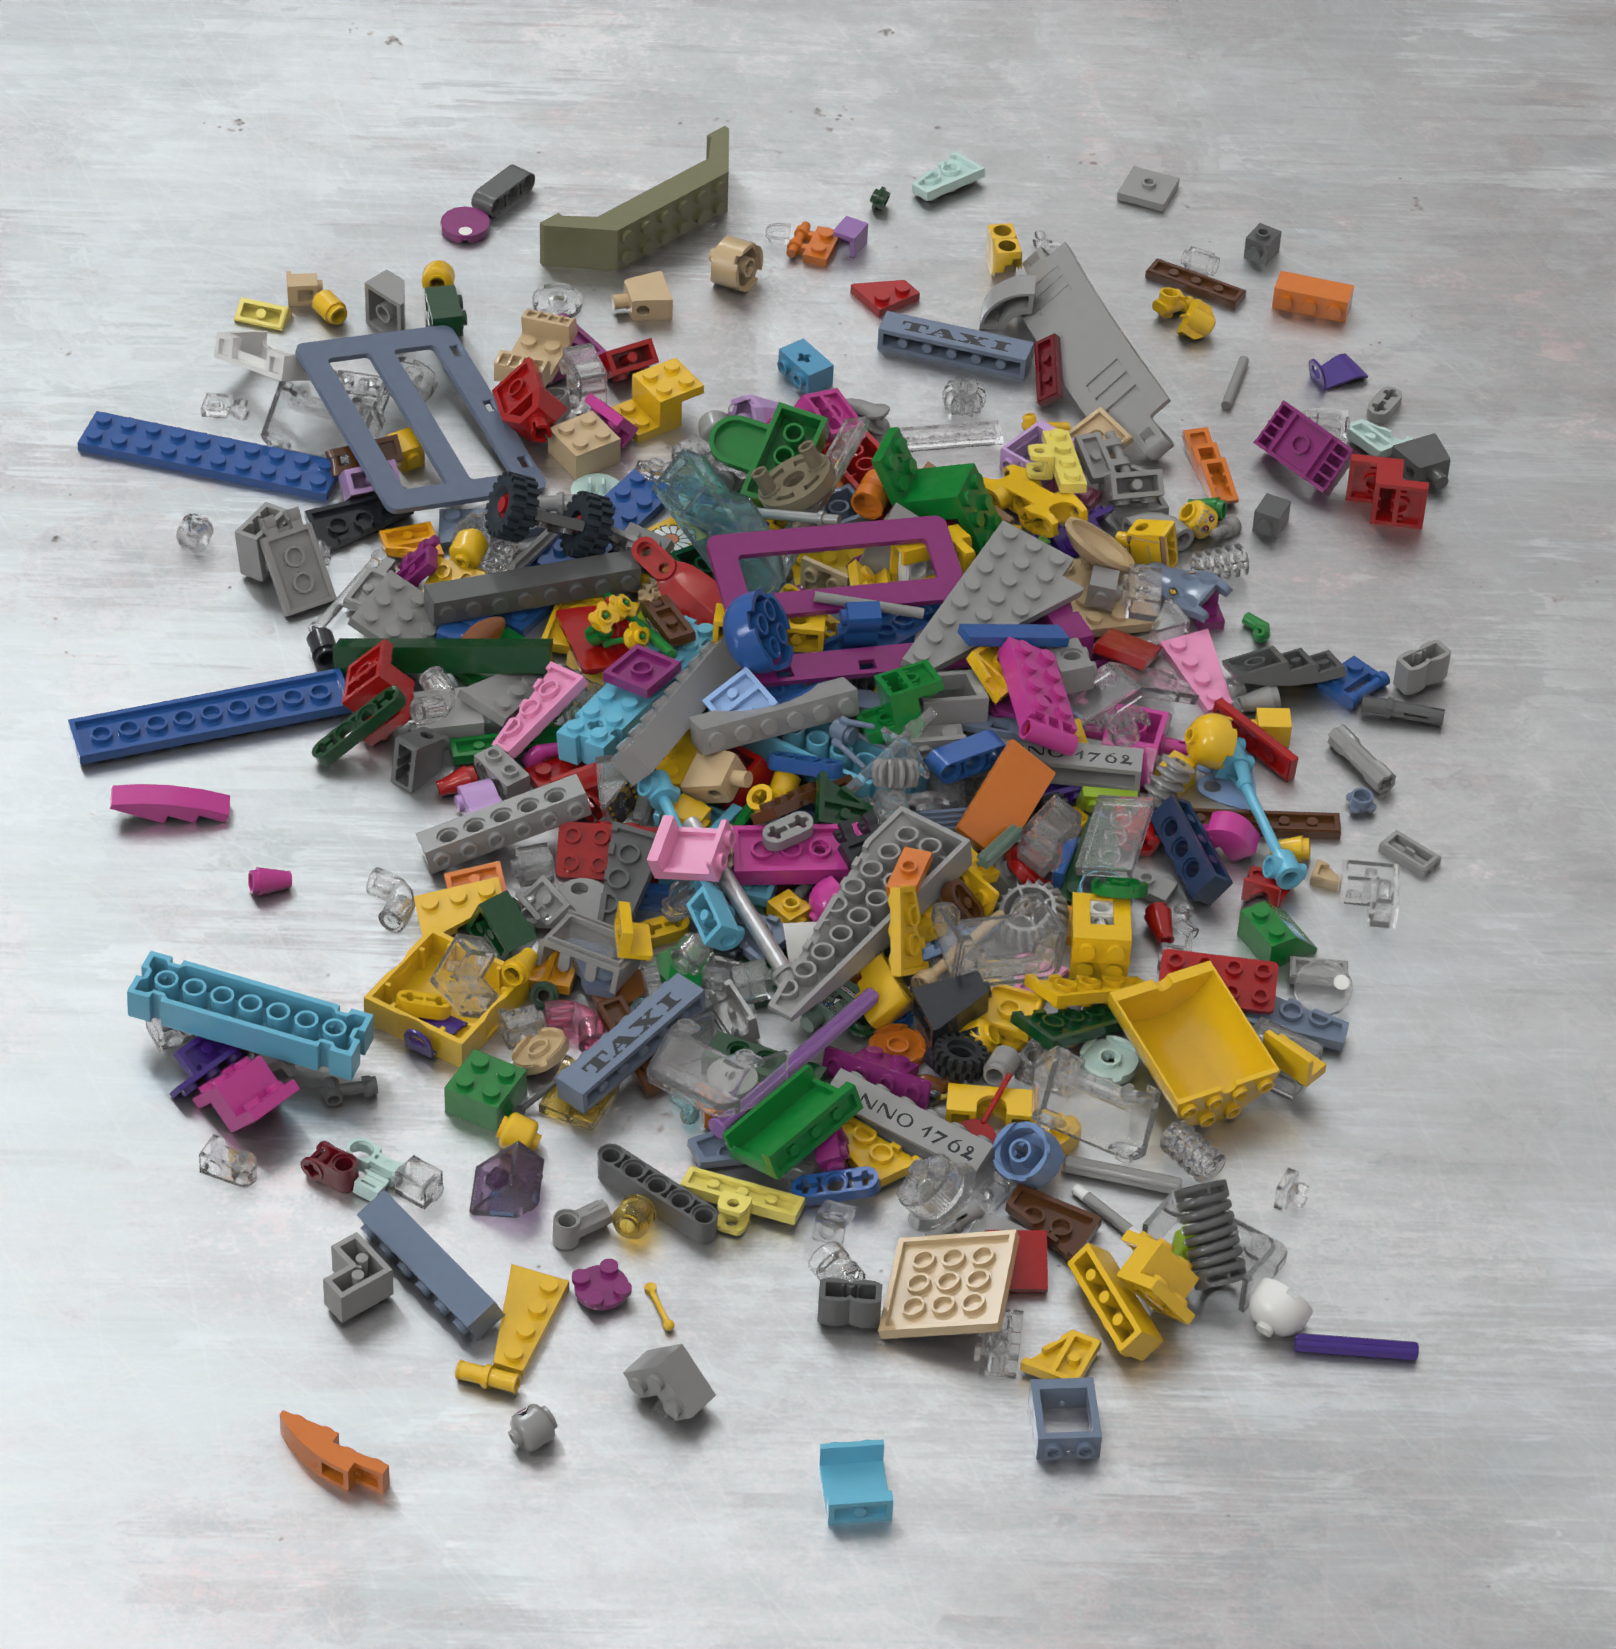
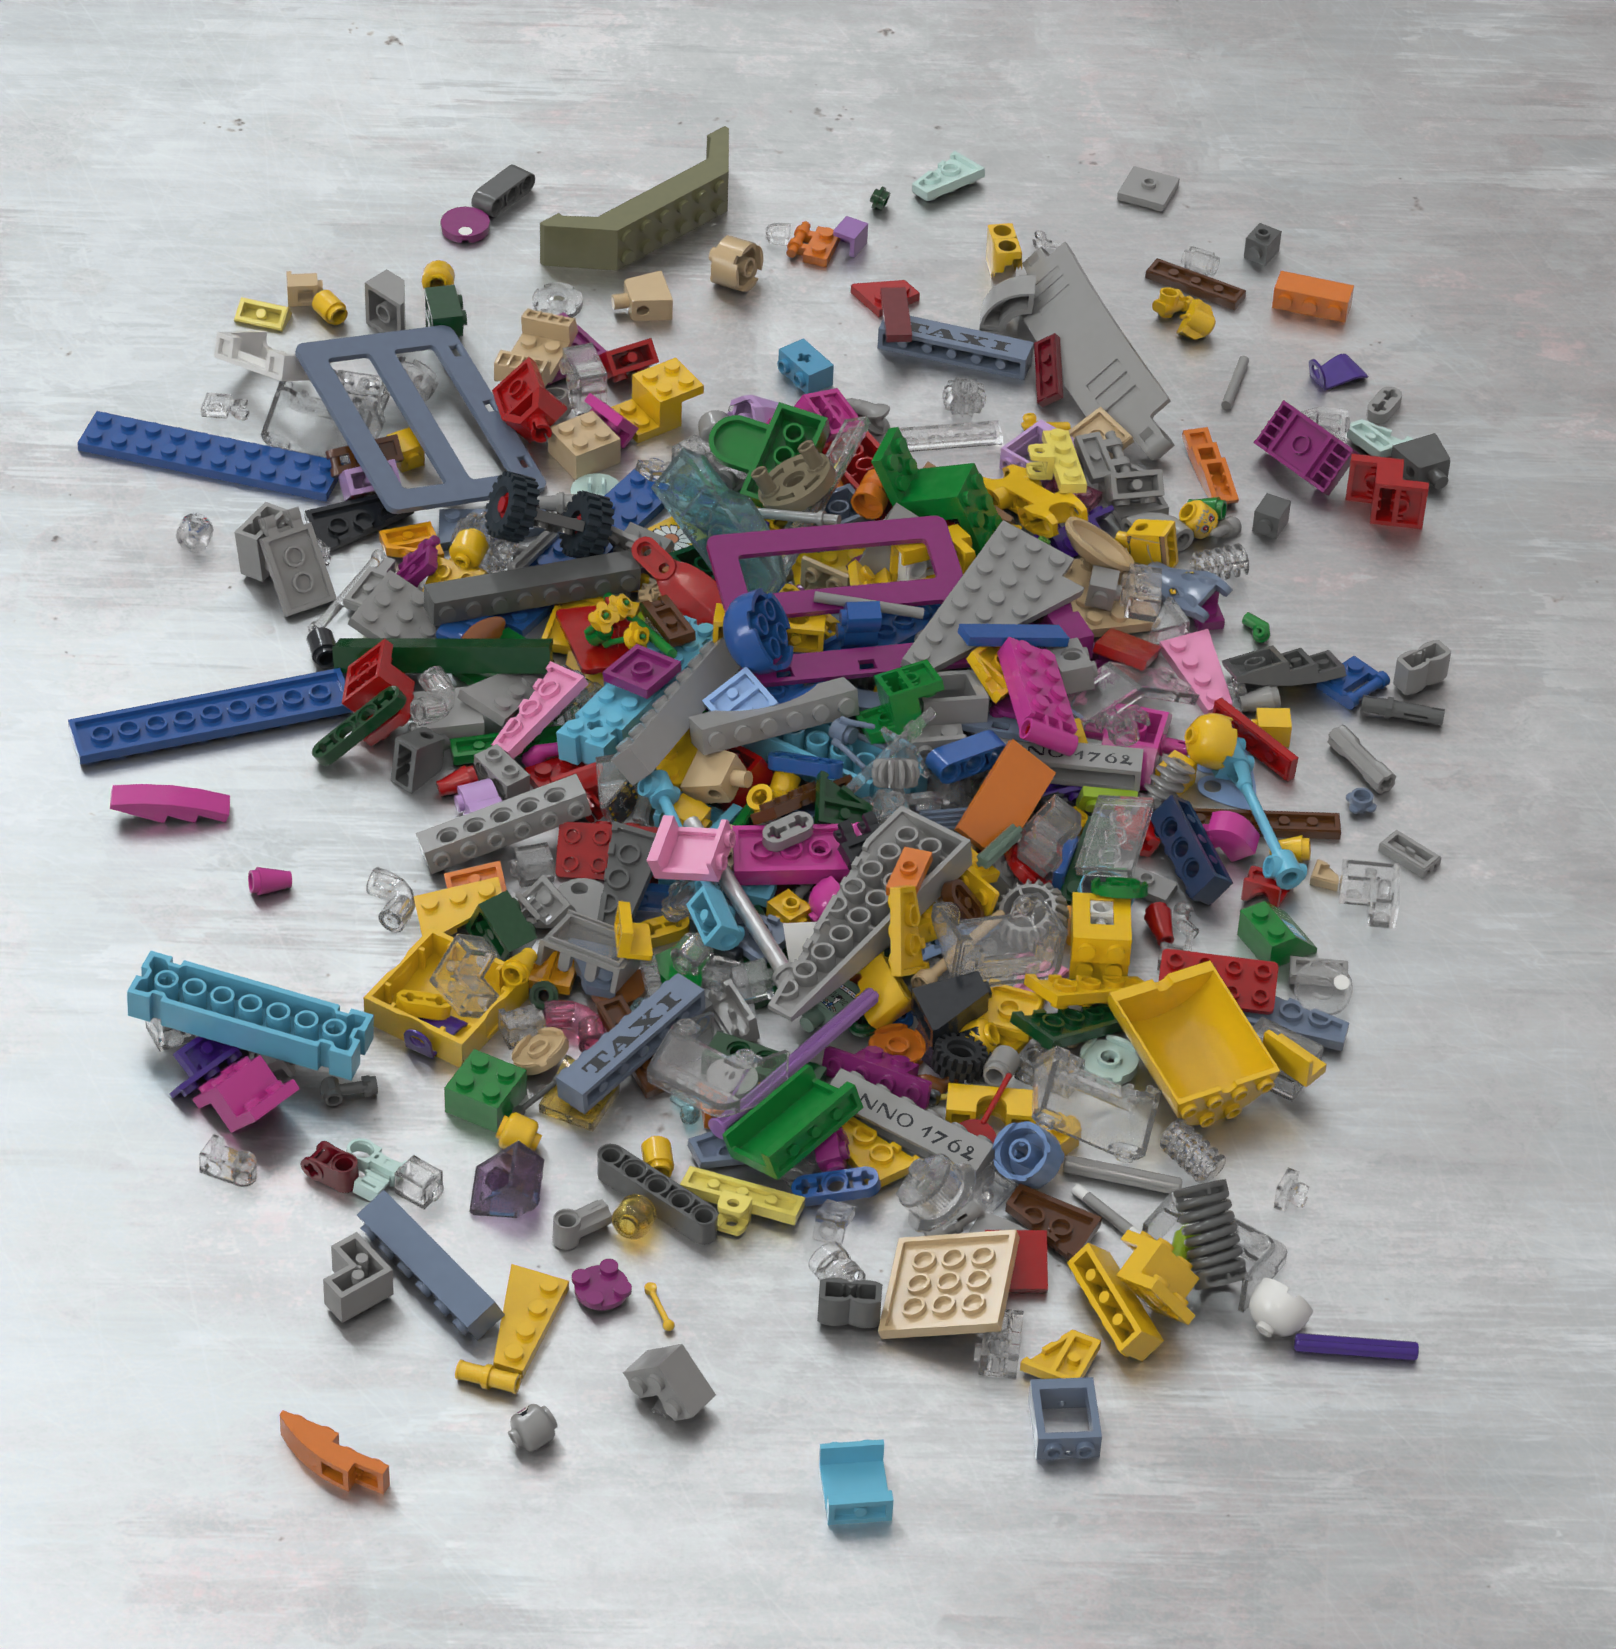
none -> yellow brick [641,1136,674,1178]
none -> dark red tile [880,287,912,342]

